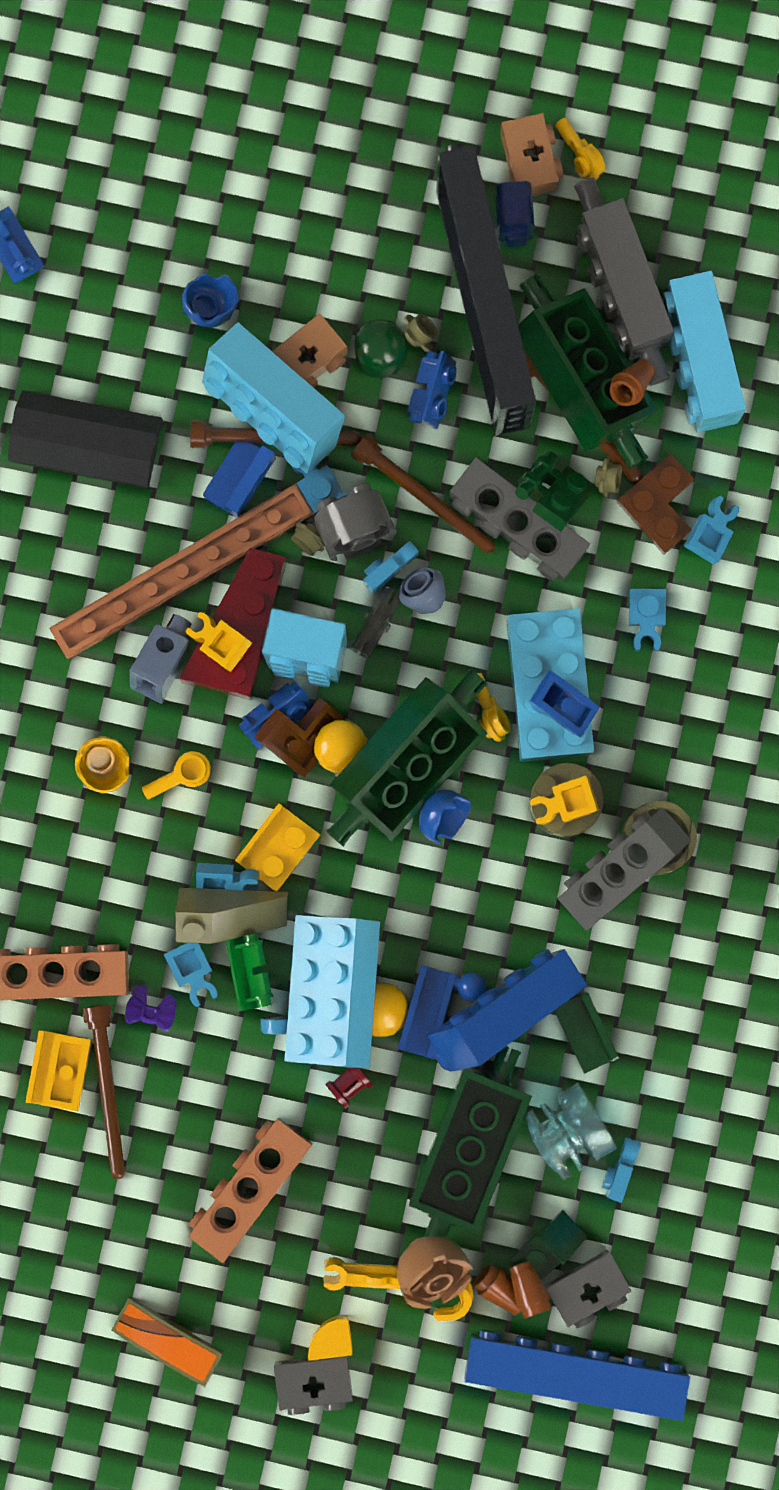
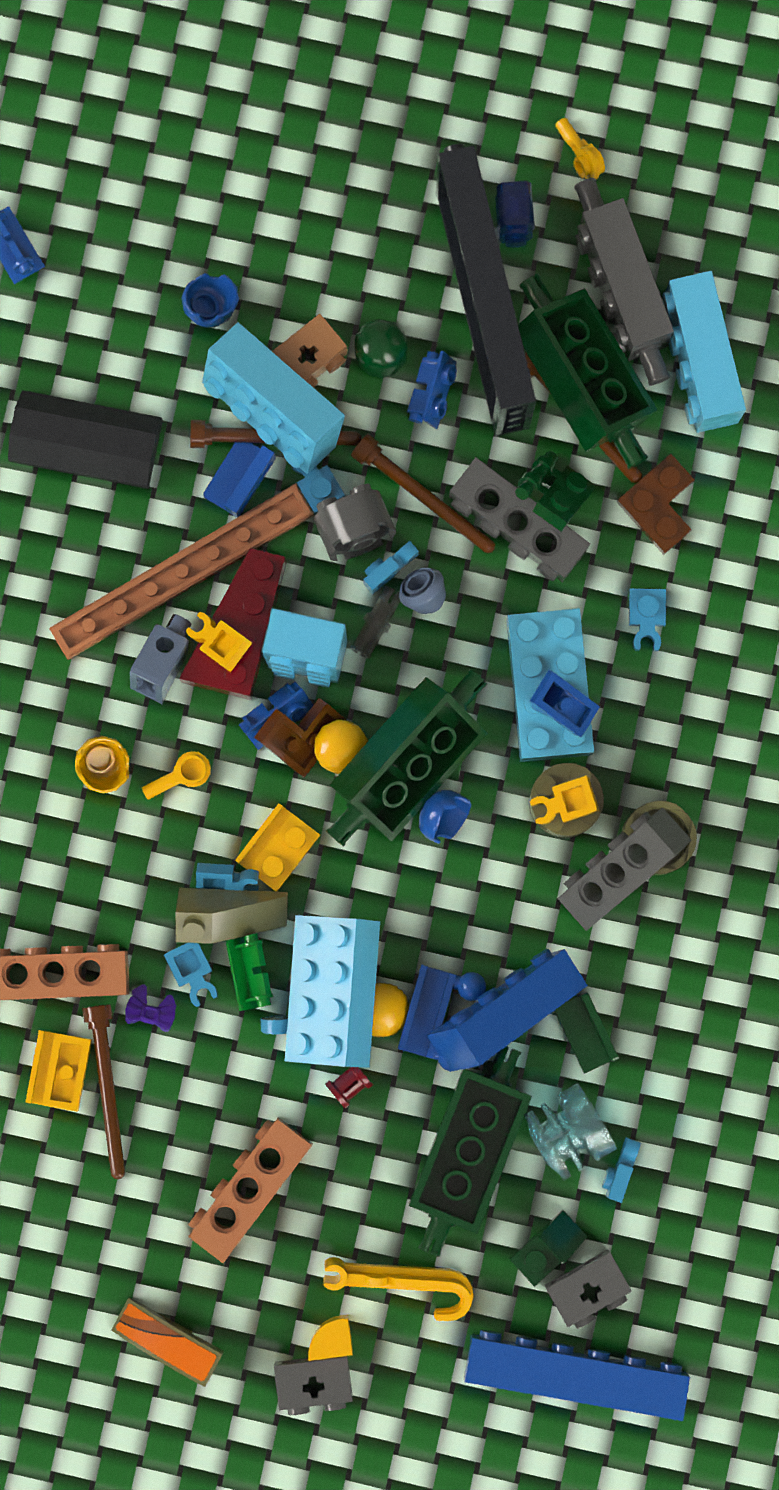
olive plate [291,522,325,556] -> none
medium nougat cylinder [396,1236,472,1309] -> none
olive plate [404,314,437,352] -> none
dark orange cone [473,1263,521,1315] -> none
yellow plate [476,673,511,742] -> none
medium nougat brick [500,113,563,200] -> none
dark orange cone [509,1261,552,1319] -> none
olive plate [595,458,622,497] -> none
dark orange cone [610,359,655,406] -> none
dark azure plate [684,496,739,564] -> none

